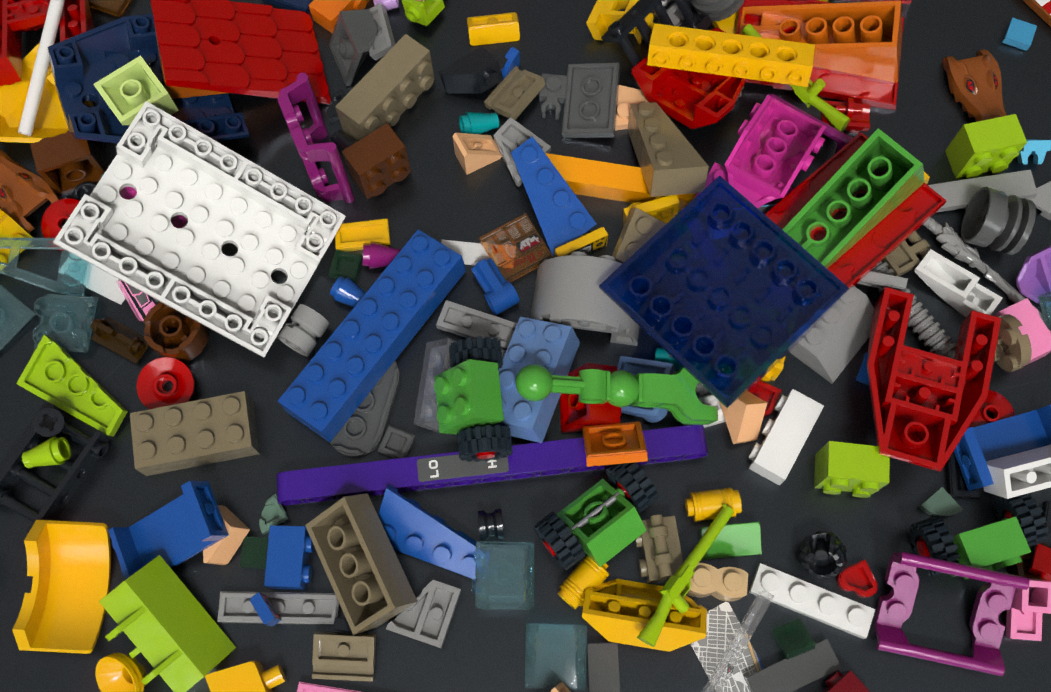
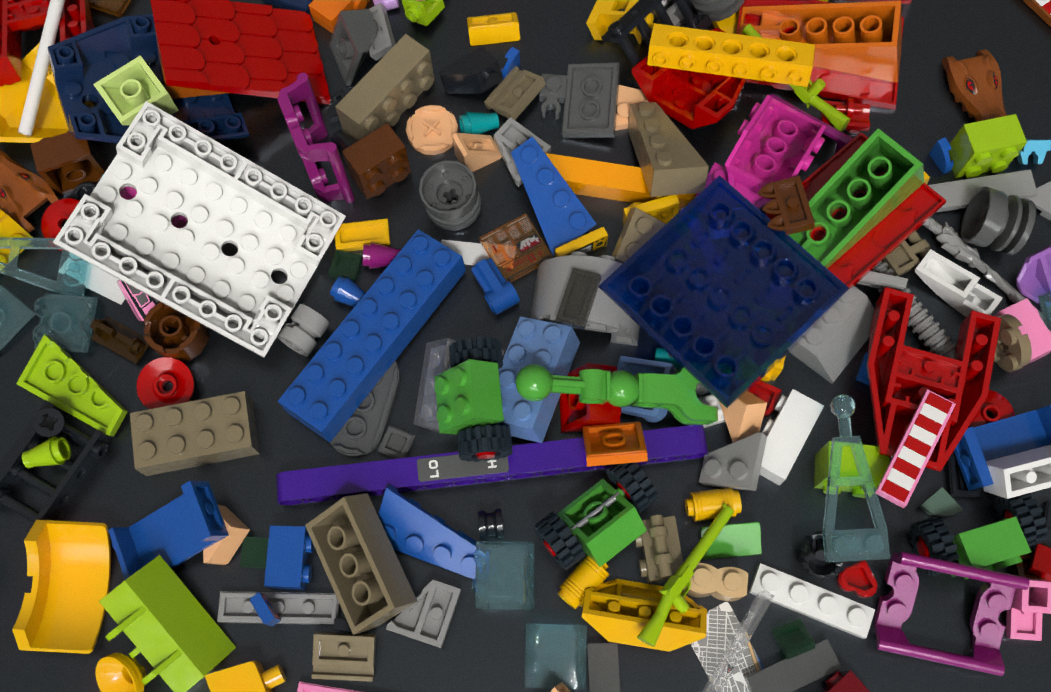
sand green tile [259,494,290,535] -> none
light grey plate [436,300,517,351] -> none
dark azure tile [1002,17,1037,51] -> none
none -> light nougat tile [406,105,458,155]
none -> dark grey wheel [419,160,482,231]
none -> clear smoke tile [555,268,601,330]
none -> light grey wing [699,433,767,491]
none -> reddish brown plate [758,175,815,235]
none -> clear light blue plate [822,394,890,562]
none -> tile [875,389,956,508]
none -> blue tile [929,137,954,175]

